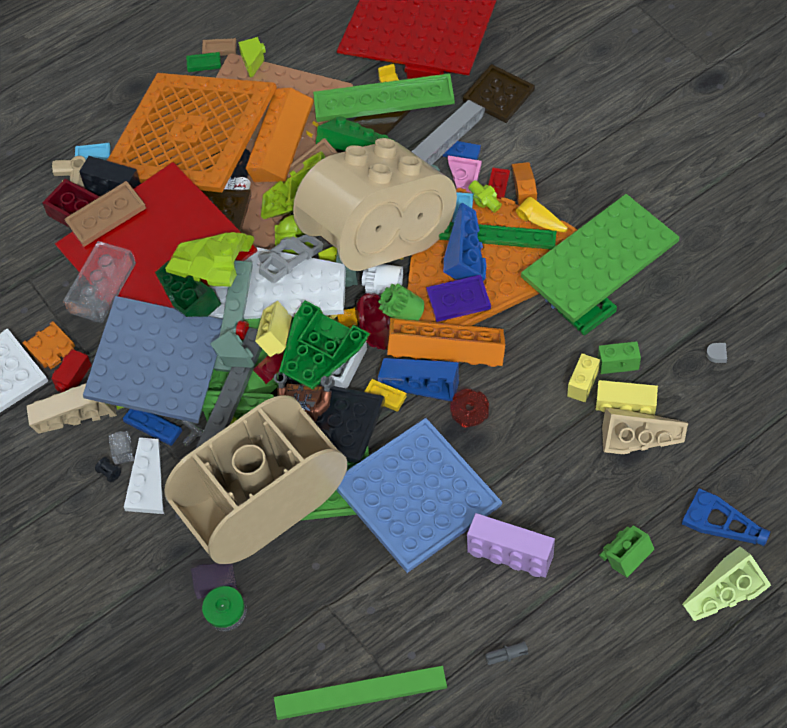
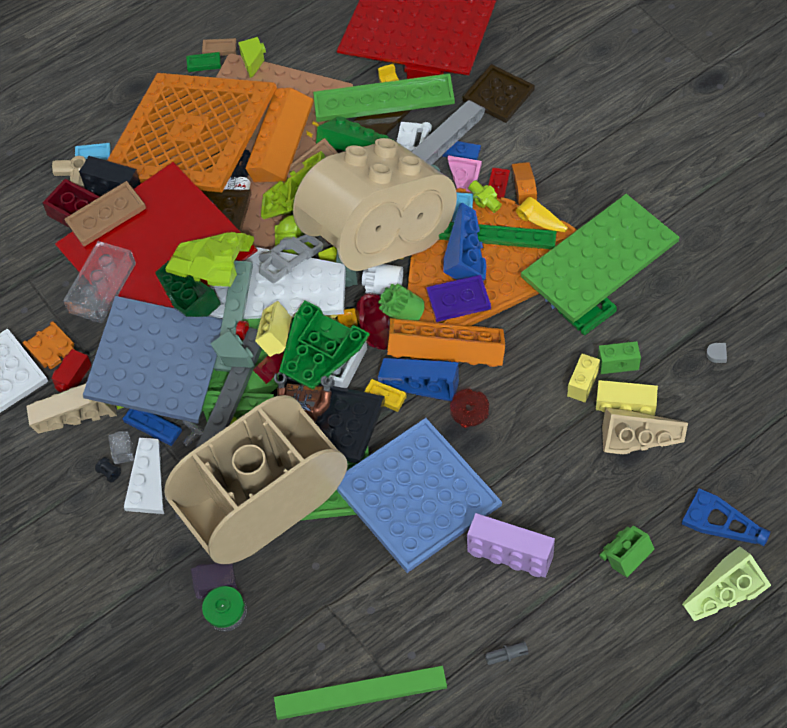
none -> white plate [397,122,432,152]

